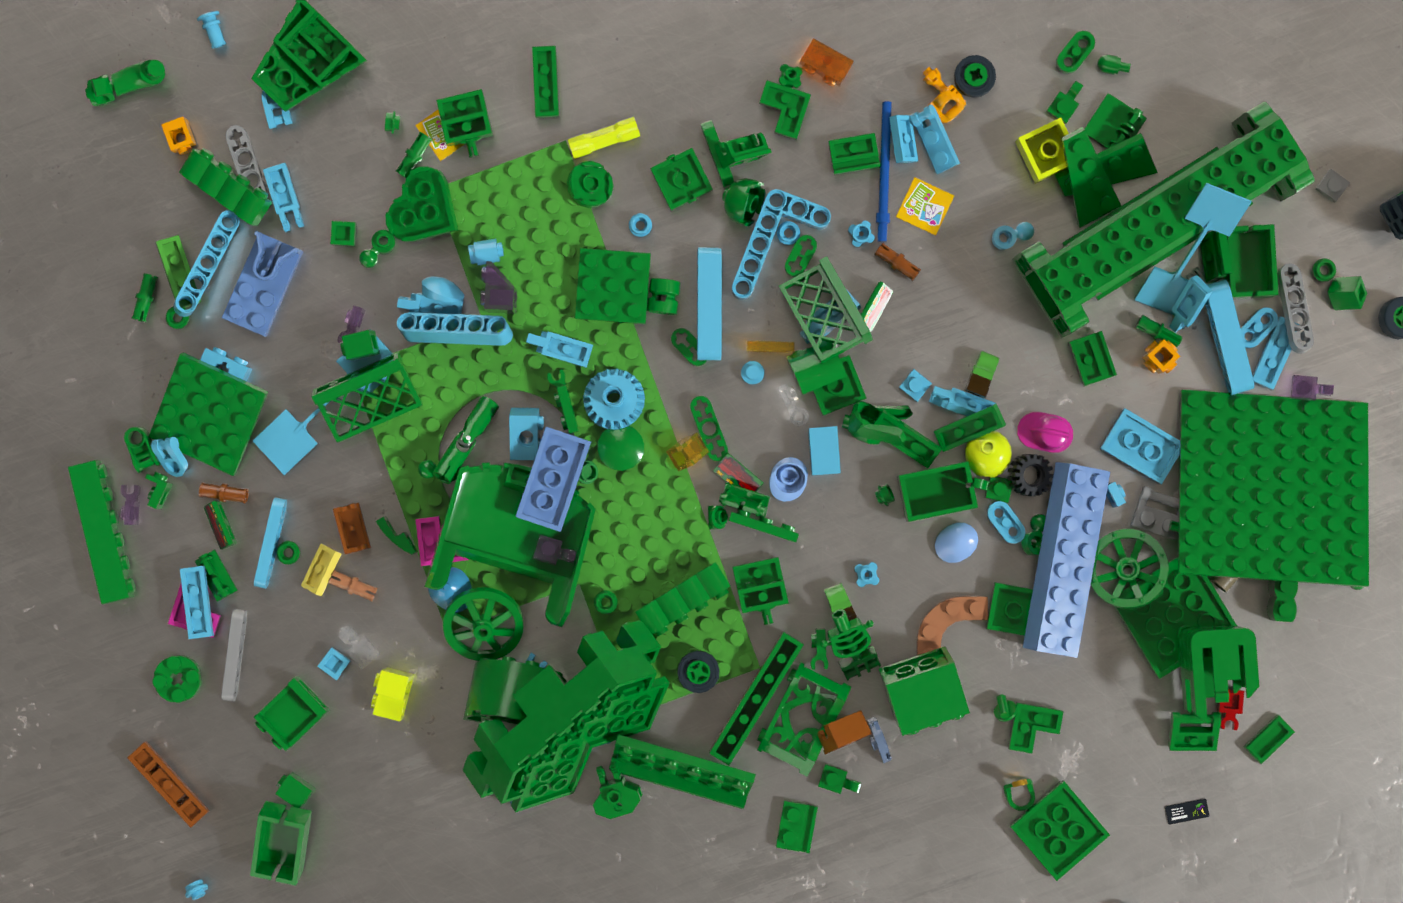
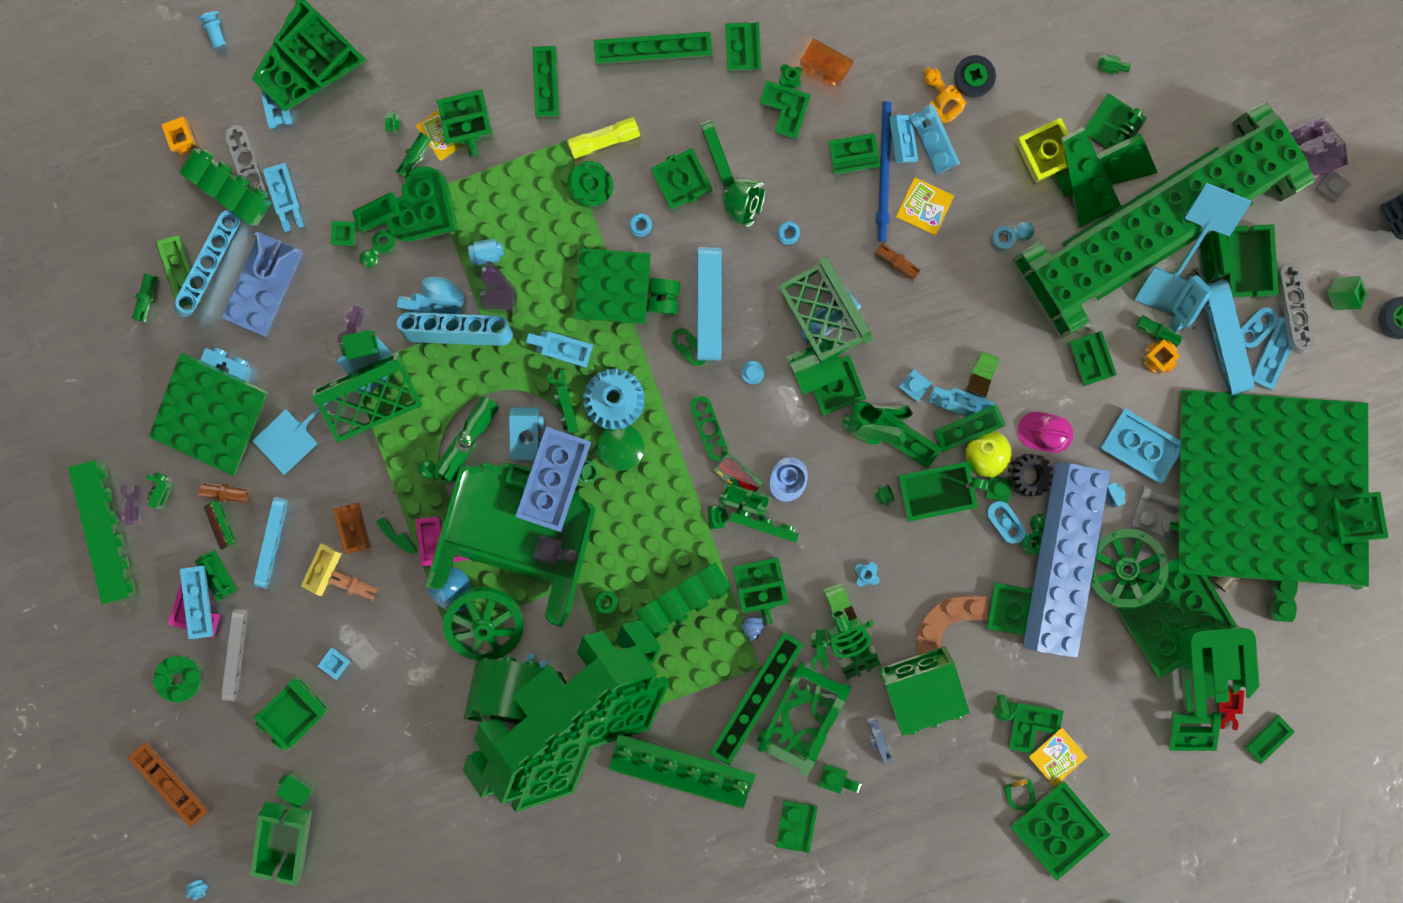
green piece [85,60,165,106] -> none
green piece [124,427,161,473] -> none
medium azure plate [151,437,188,477] -> none
green plate [166,307,190,329] -> none
green plate [276,541,300,564] -> none
neon yellow brick [371,667,415,722] -> none
green hinge [593,761,643,819] -> none
clear yellow brick [666,432,709,471] -> none
black wheel [677,650,720,693] -> none
green hinge [714,132,772,169] -> none
medium azure beam [732,189,831,300] -> none
clear yellow tile [747,341,795,353] -> none
green beam [785,235,817,277] -> none
medium azure panel [808,426,841,476] -> none
dark orange hinge [818,710,872,755] -> none
medium azure plate [848,221,875,247] -> none
slope [861,281,893,331] -> none
light blue hat [935,523,978,563] -> none
green plate [1046,81,1083,124] -> none
green plate [1056,31,1095,74] -> none
black sticker [1165,799,1210,825] -> none
clear purple plate [1291,375,1334,401] -> none
green plate [1312,258,1336,282] -> none
none -> green tile [352,192,402,233]
none -> green plate [594,32,712,65]
none -> green plate [725,22,761,72]
none -> medium blue plate [741,618,765,642]
none -> sticker [1029,728,1087,787]
none -> clear purple slope [1290,118,1348,178]
none -> green plate [1331,492,1389,544]

